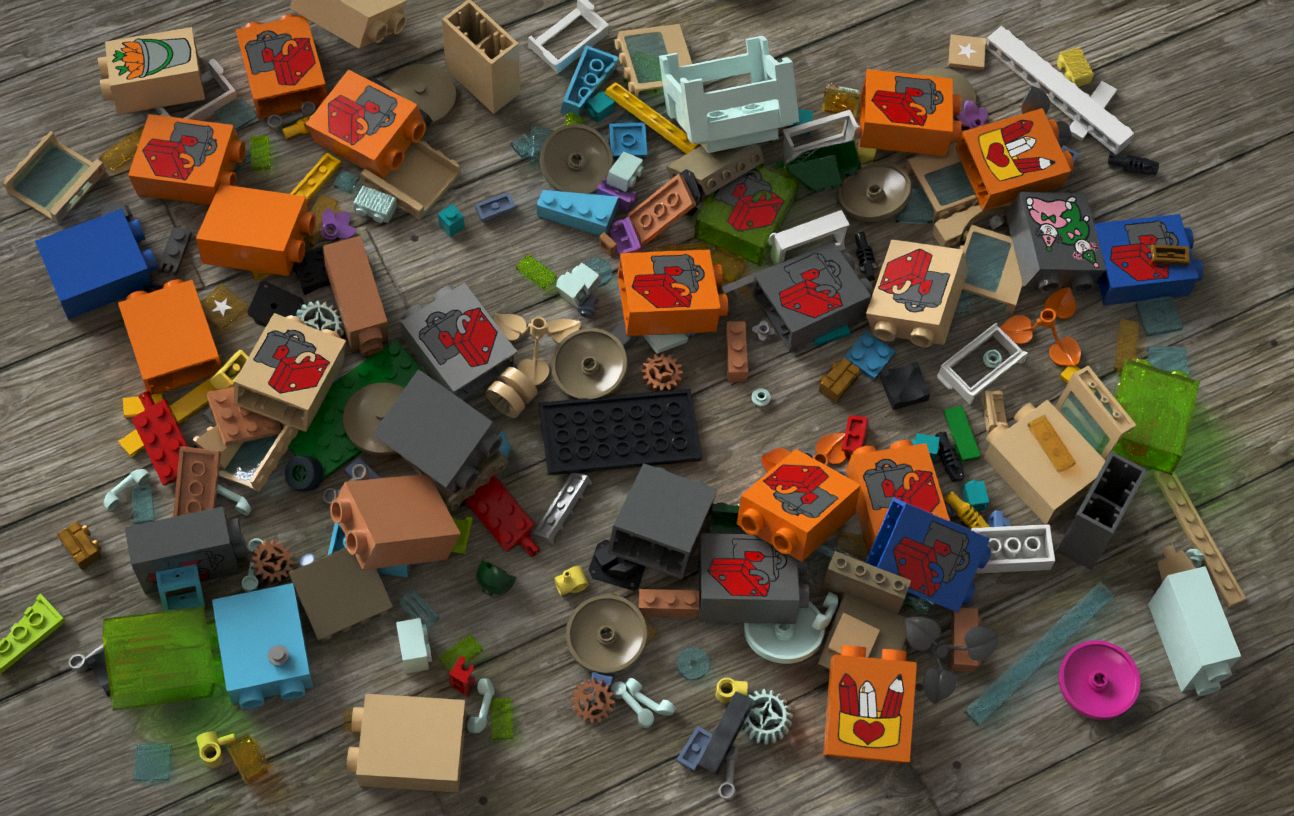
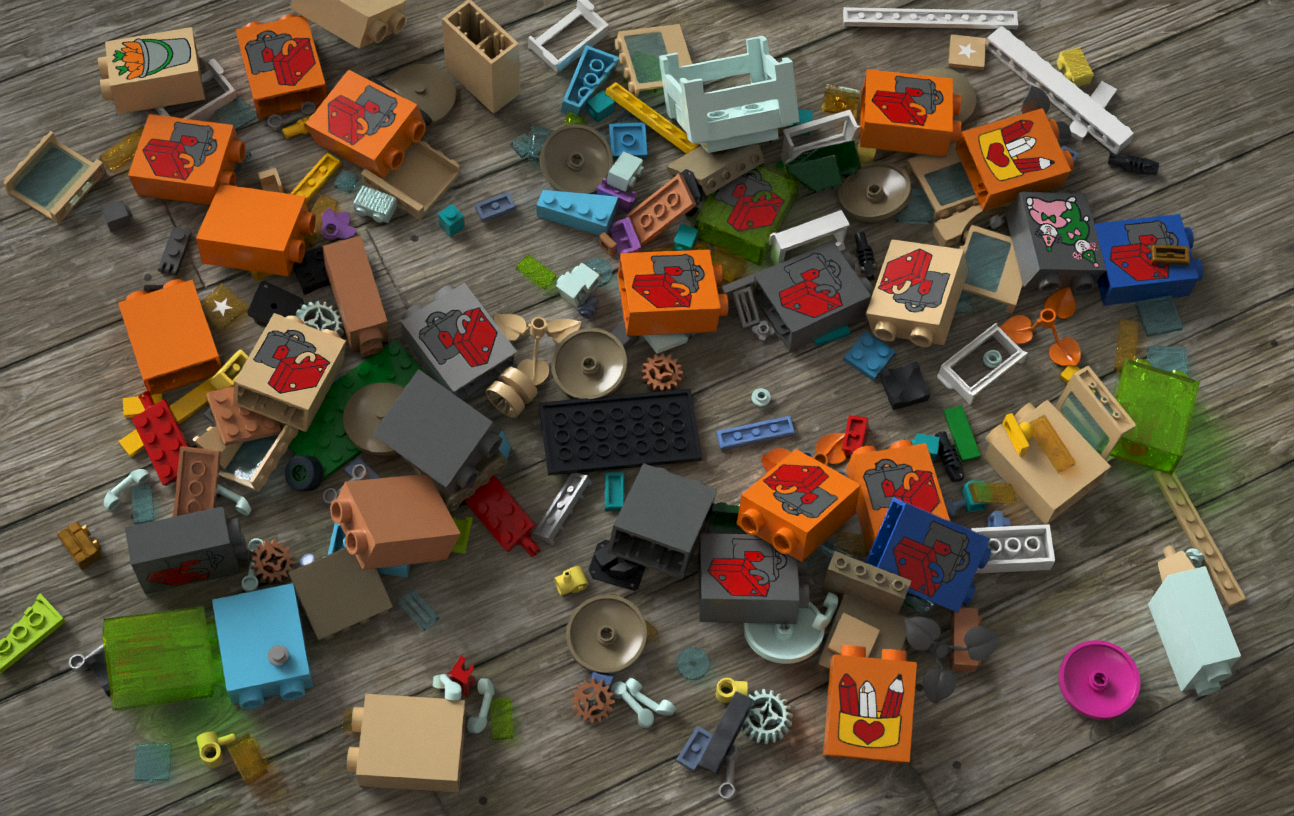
blue brick [35,209,158,319] -> none
medium azure window [155,564,205,616] -> none
clear neon green tile [250,135,271,171] -> none
light aqua brick [396,618,432,674] -> none
clear neon green tile [438,633,483,673] -> none
dark green cylinder [476,560,517,597] -> none
nougat brick [638,589,699,618] -> none
nougat brick [725,321,748,382] -> none
pearl gold brick [819,358,861,403] -> none
yellow hinge [944,491,990,529] -> none
medium lavender plate [955,100,988,130] -> none
clear light blue plate [964,582,1114,727] -> none
tan hinge [981,391,1008,433] -> none
dark grey brick [1057,451,1147,570] -> none
none -> tan panel [258,168,284,193]
none -> light aqua bar [433,674,462,700]
none -> teal tile [605,472,624,511]
none -> teal brick [673,224,698,251]
none -> medium blue tile [716,416,795,451]
none -> light grey tile [731,286,760,328]
none -> white plate [843,7,1018,29]
none -> clear yellow tile [968,482,1017,504]
none -> yellow tile [1002,413,1034,456]

